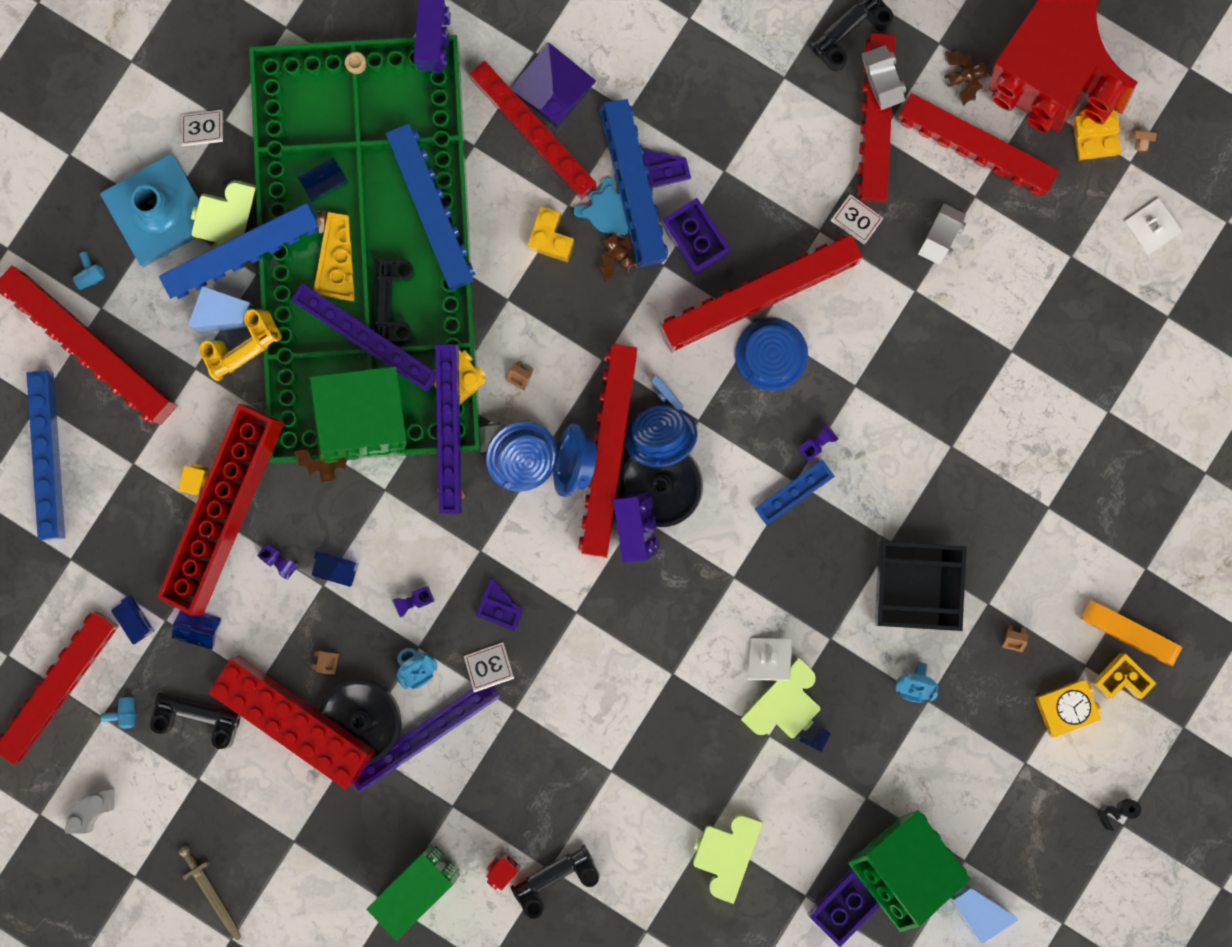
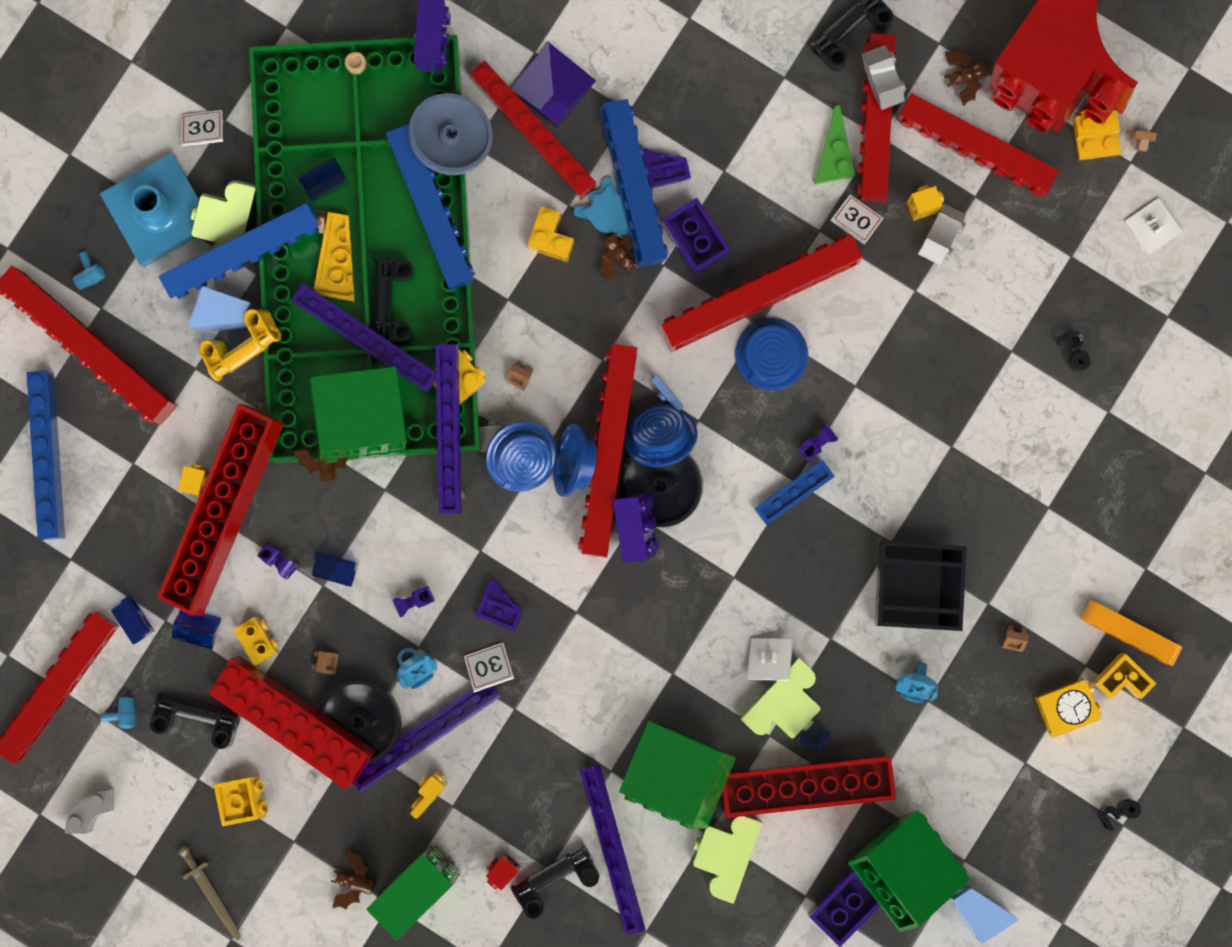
none -> yellow plate [214,775,268,826]
none -> yellow brick [233,617,280,666]
none -> reddish brown animal [331,849,375,910]
none -> sand blue dish [408,93,493,175]
none -> yellow plate [410,770,448,819]
none -> dark purple plate [580,764,646,934]
none -> green brick [619,721,736,830]
none -> red brick [722,755,896,818]
none -> bright green wing [815,105,855,185]
none -> yellow brick [907,185,944,221]
none -> black leg [1057,332,1091,372]

